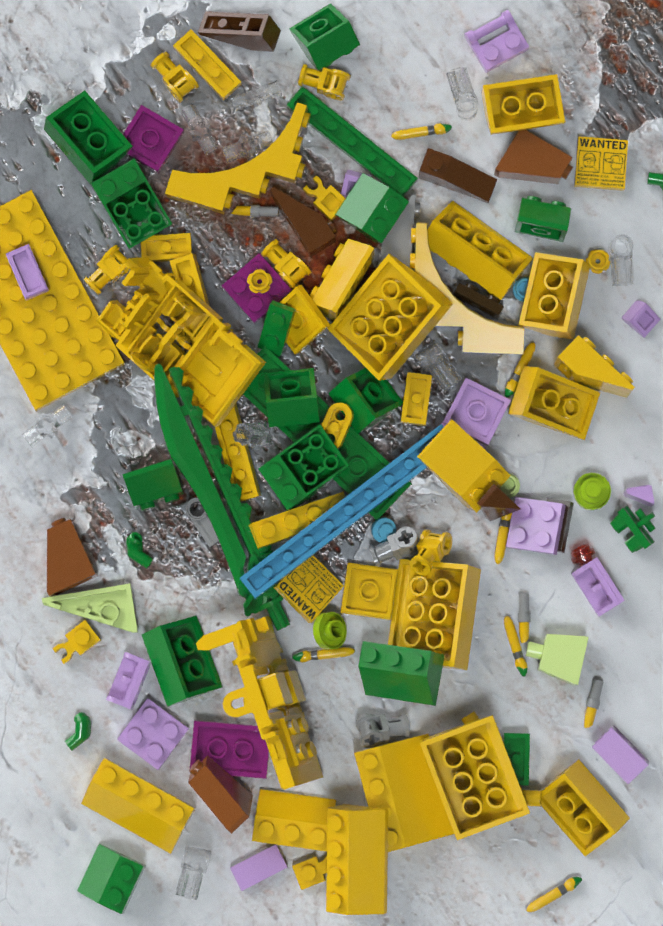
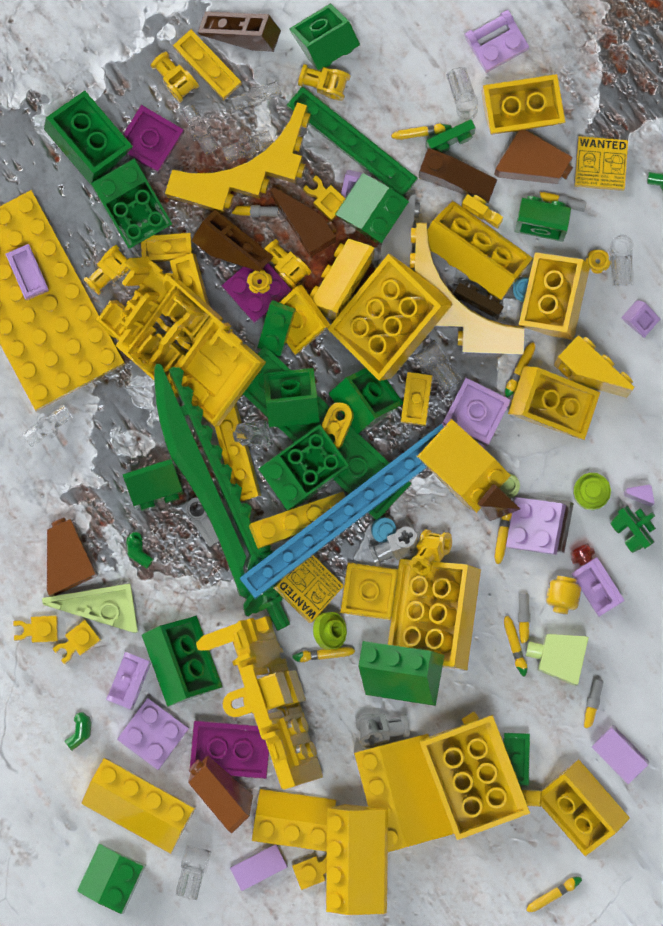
none -> yellow plate [13,616,58,643]
none -> reddish brown slope [191,210,274,272]
none -> green plate [426,119,476,153]
none -> yellow plate [462,194,503,229]
none -> light grey piece [540,192,586,212]
none -> yellow head [546,576,582,615]

